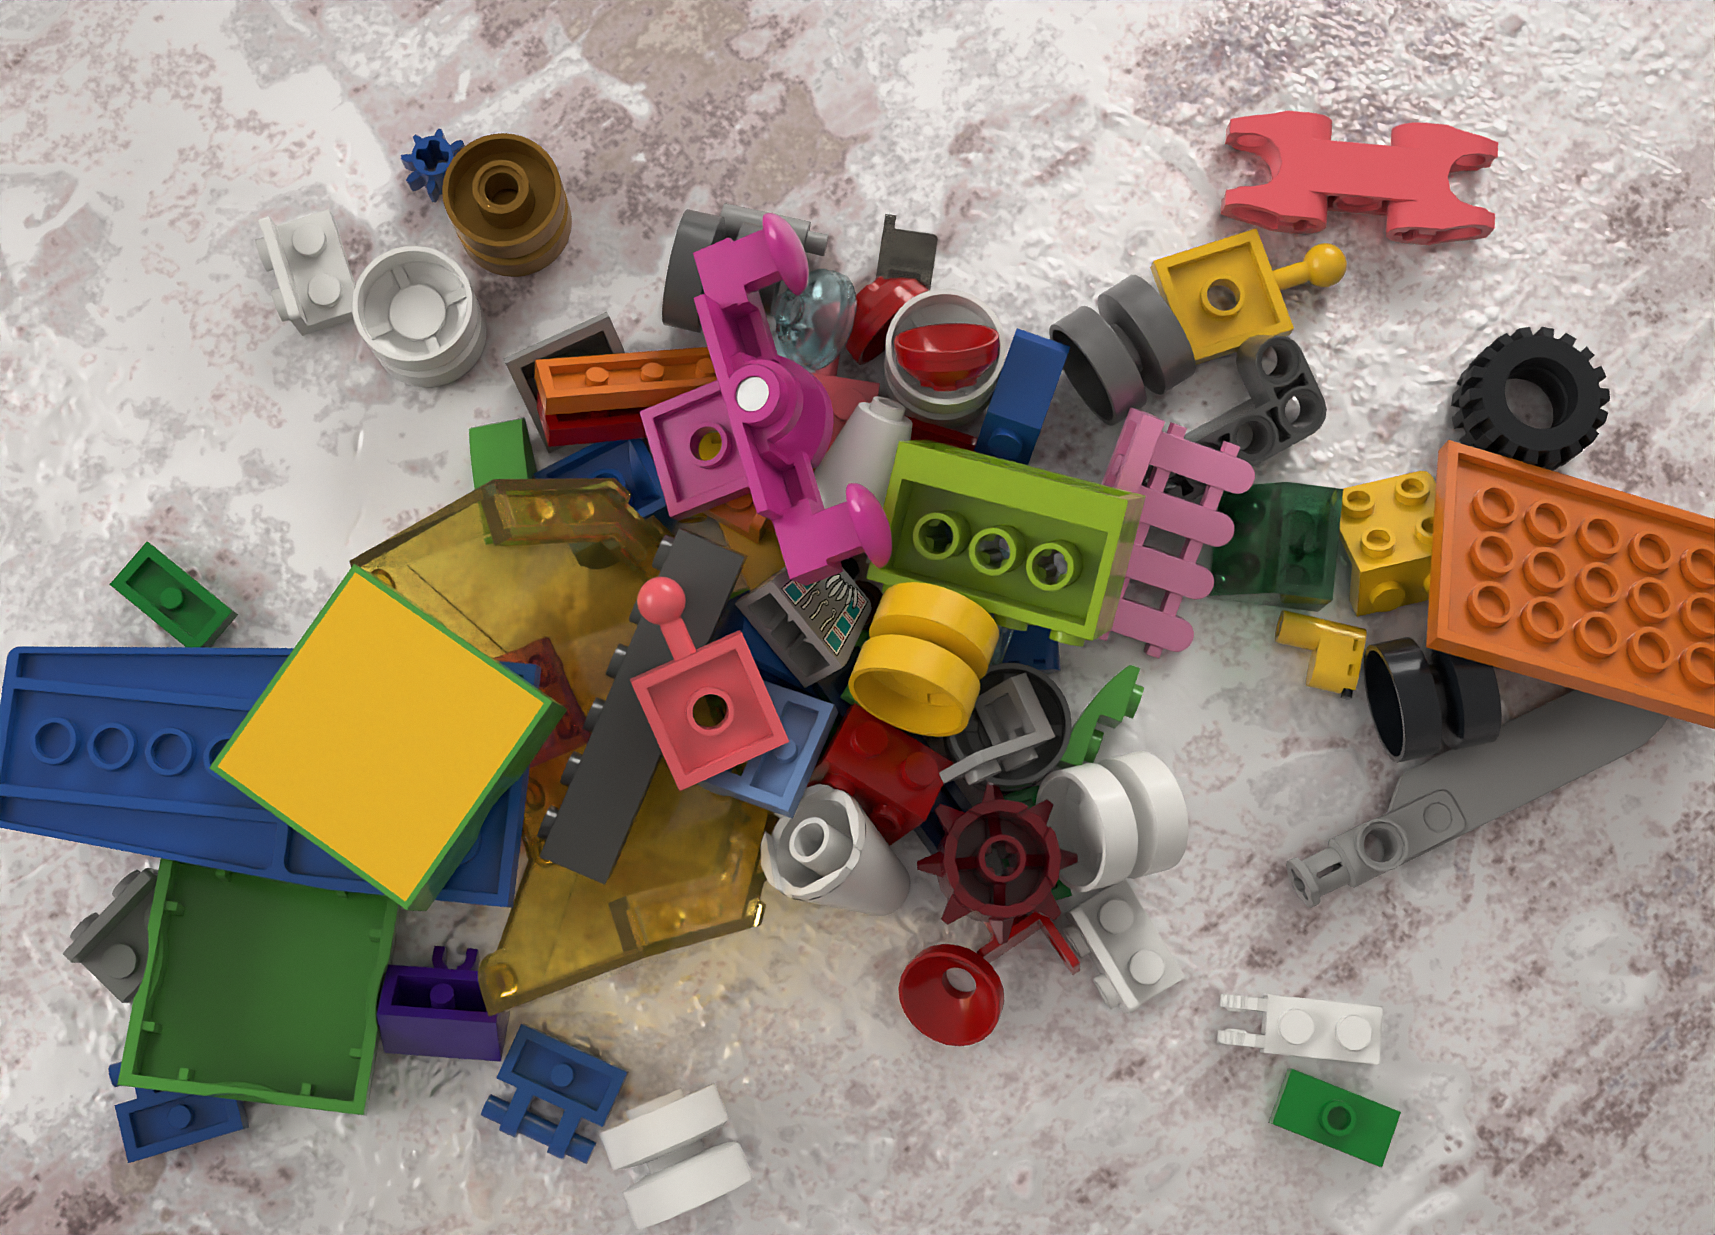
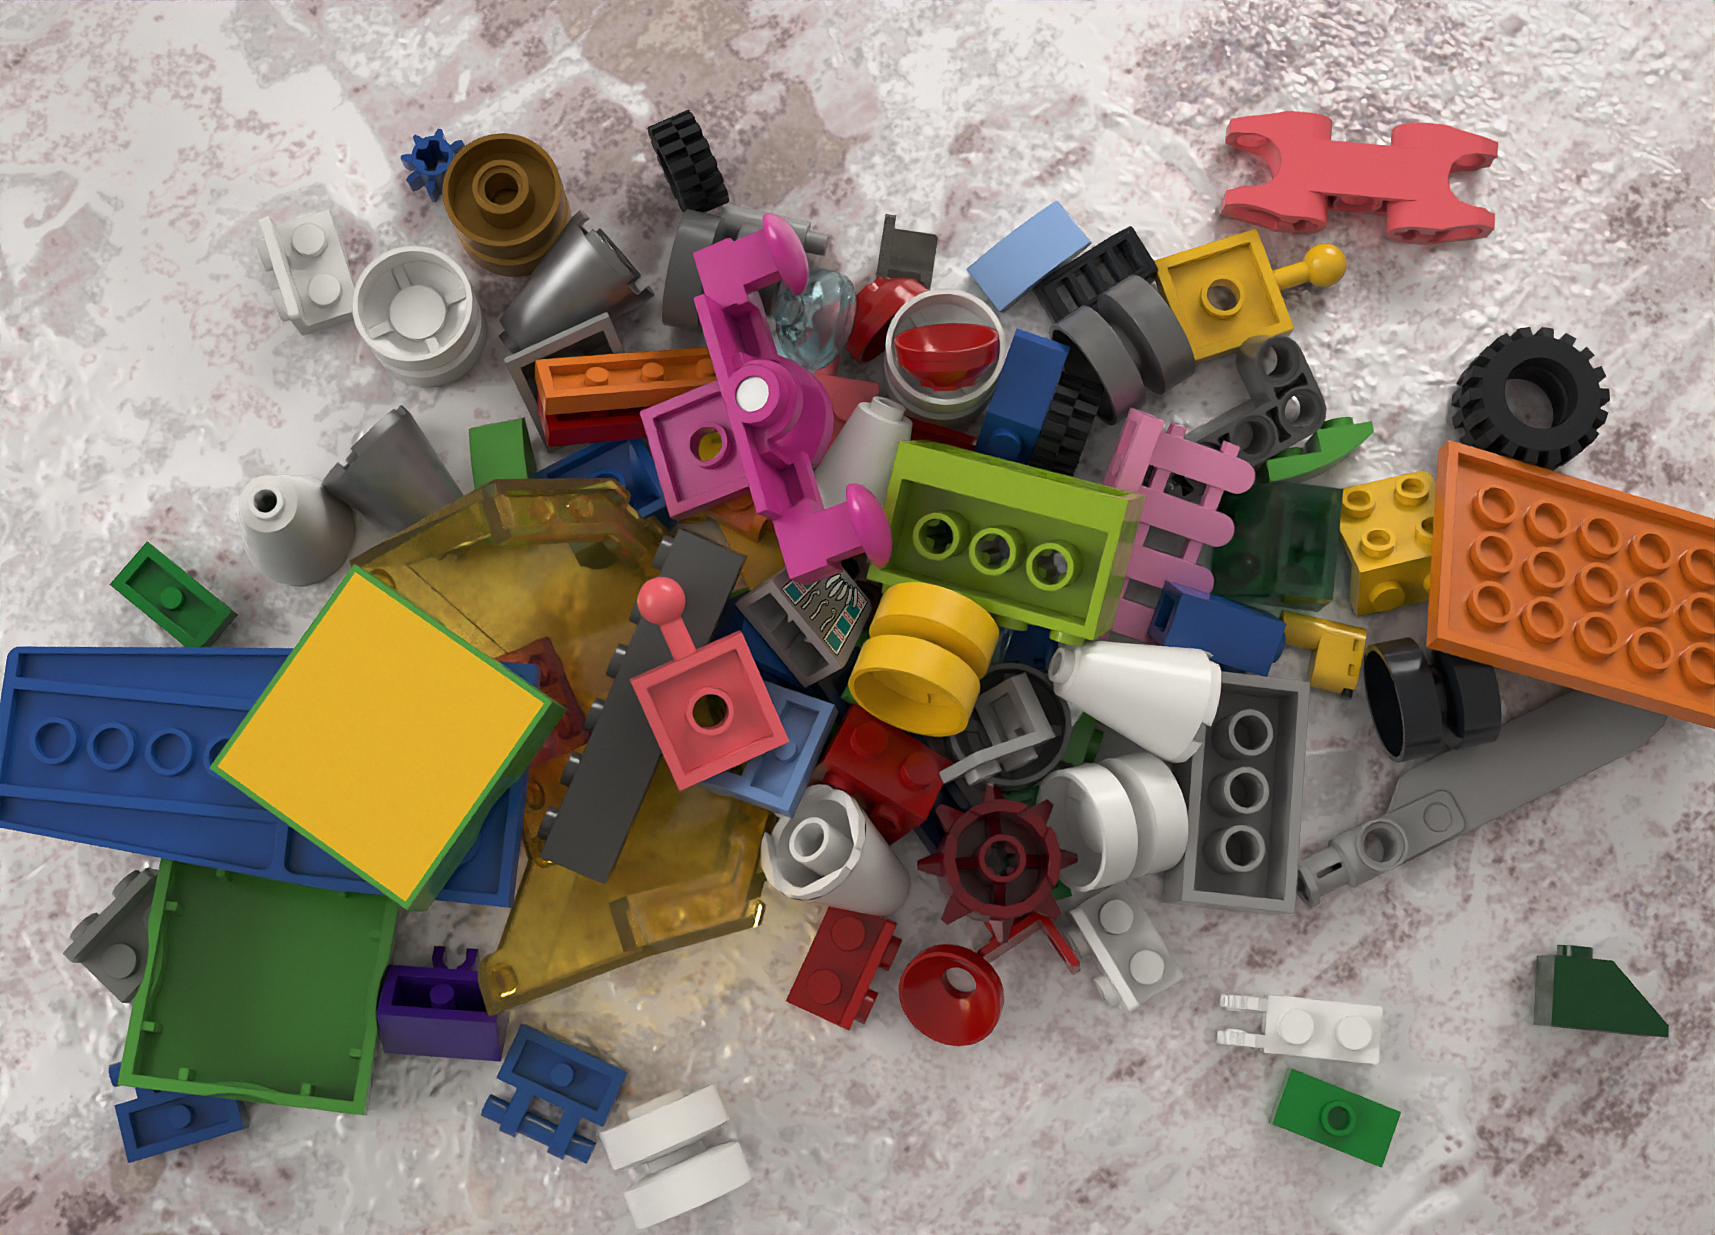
none -> white cone [238,475,356,587]
none -> flat silver cone [321,405,480,560]
none -> flat silver cone [499,210,655,354]
none -> black tyre [647,109,729,213]
none -> red bracket [786,906,903,1031]
none -> light blue slope [966,200,1092,313]
none -> black tyre [1029,371,1105,477]
none -> black slope [1032,226,1158,324]
none -> white cone [1048,640,1221,764]
none -> blue brick [1147,580,1286,677]
none -> light grey brick [1162,671,1310,915]
none -> bright green slope [1256,417,1374,494]
none -> dark green slope [1533,945,1669,1038]

